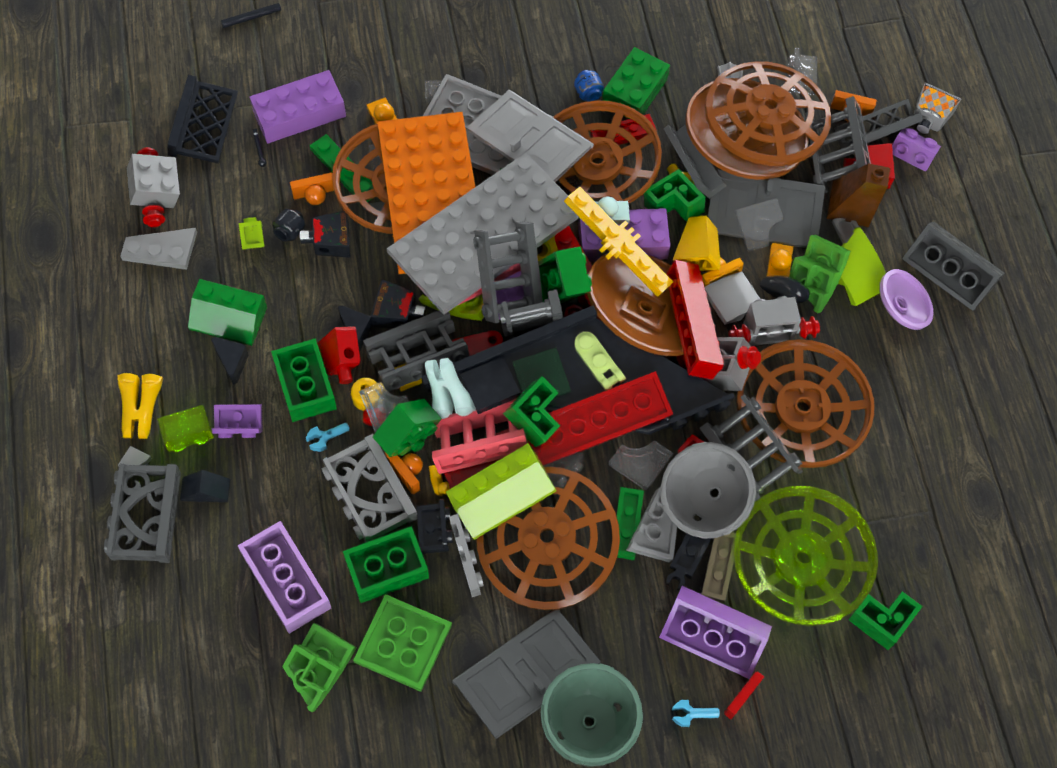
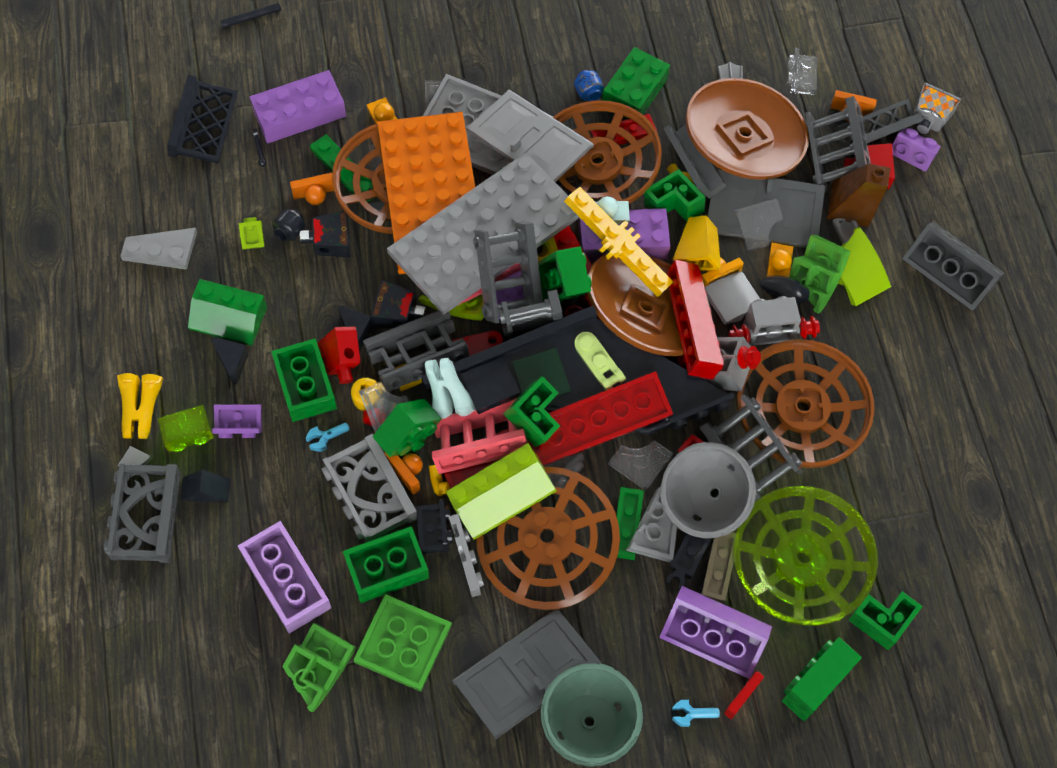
light grey brick [127,147,180,227] -> none
dark orange dish [705,61,831,166] -> none
lavender dish [880,269,933,330] -> none
none -> green brick [782,637,862,721]

